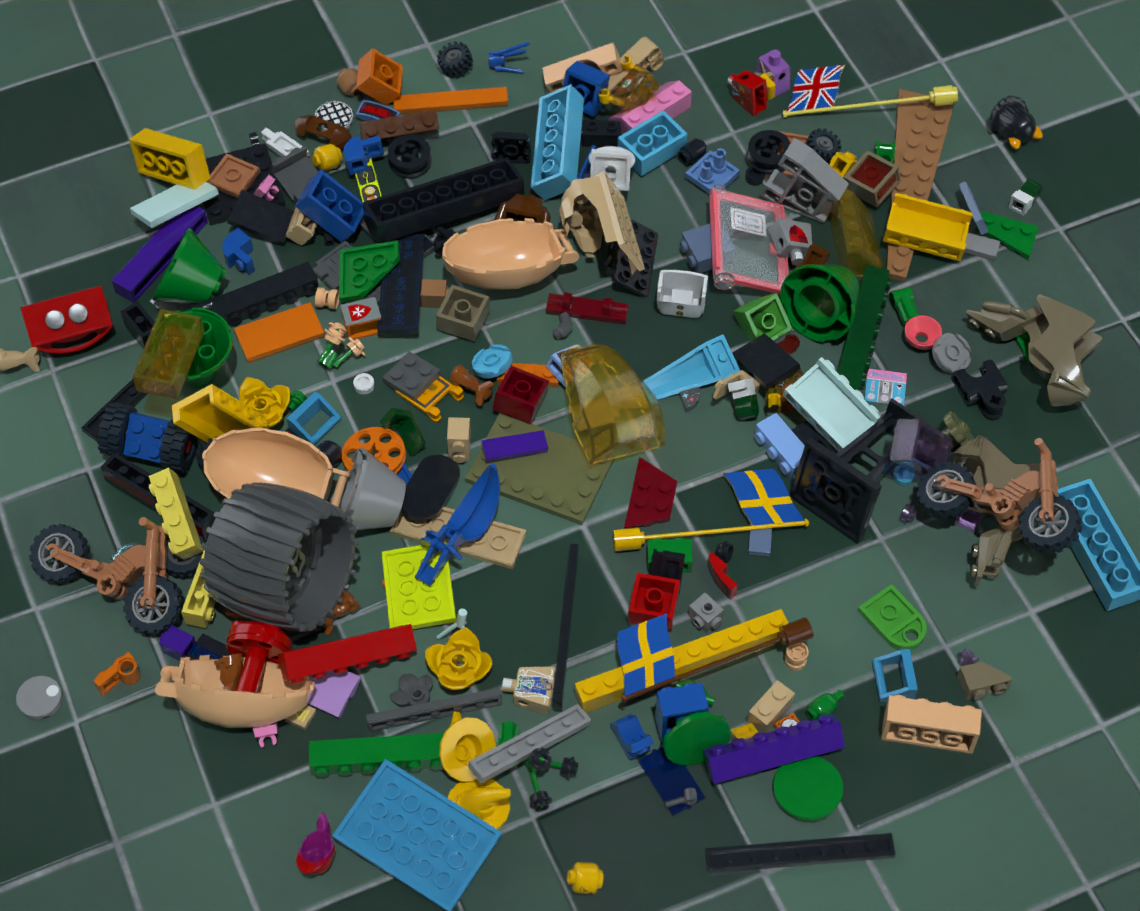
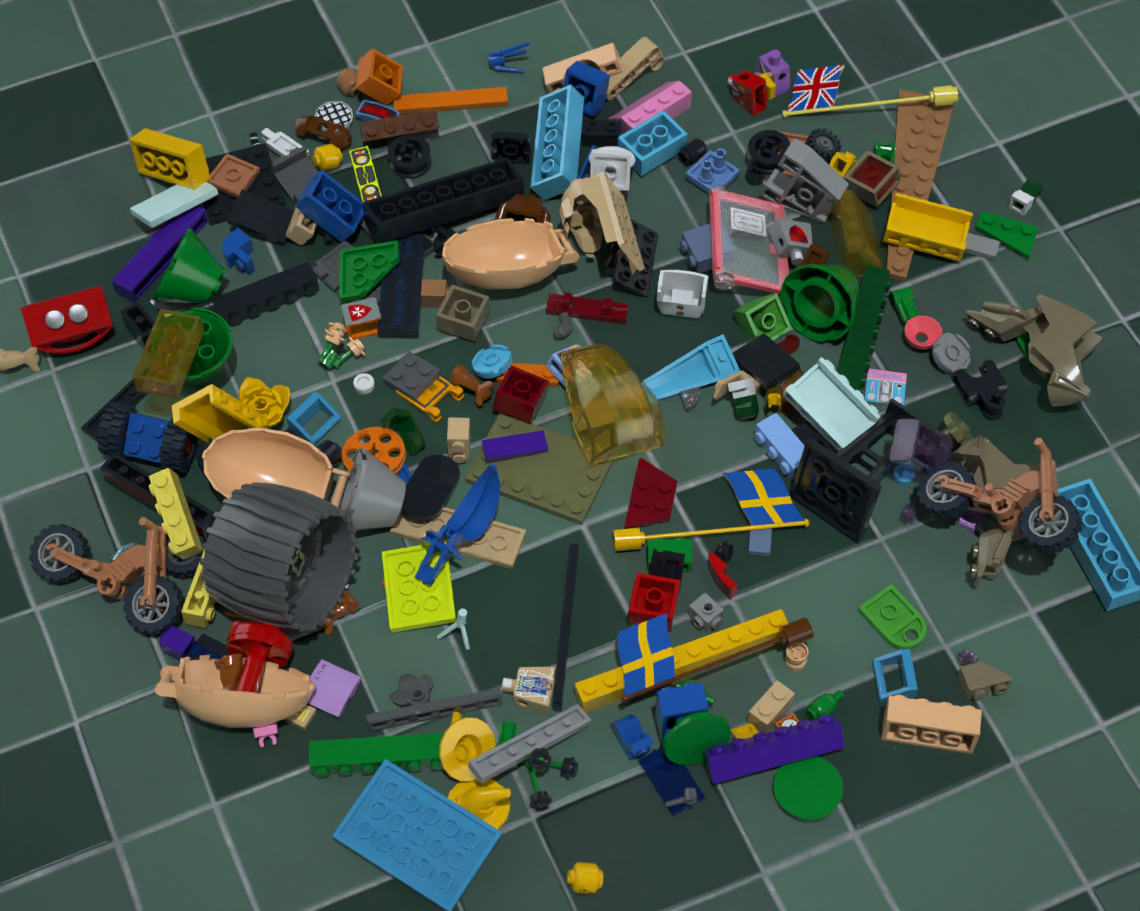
light grey tile [16,676,63,720] -> none
orange plate [93,652,141,696] -> none
orange tile [234,302,325,363] -> none
bright pink tile [254,175,279,201] -> none
red brick [278,624,417,684] -> none
green plant [287,390,307,412] -> none
magenta hair [296,812,335,874] -> none
light nougat wheel [315,287,339,310] -> none
blue brick [344,135,384,175] -> none
yellow brick [425,627,492,690] -> none
black wheel [437,41,473,78] -> none
clear yellow torso [599,55,659,111] -> none
black tile [705,833,896,874] -> none
sand blue tile [959,181,988,235] -> none
black hair [990,96,1043,149] -> none

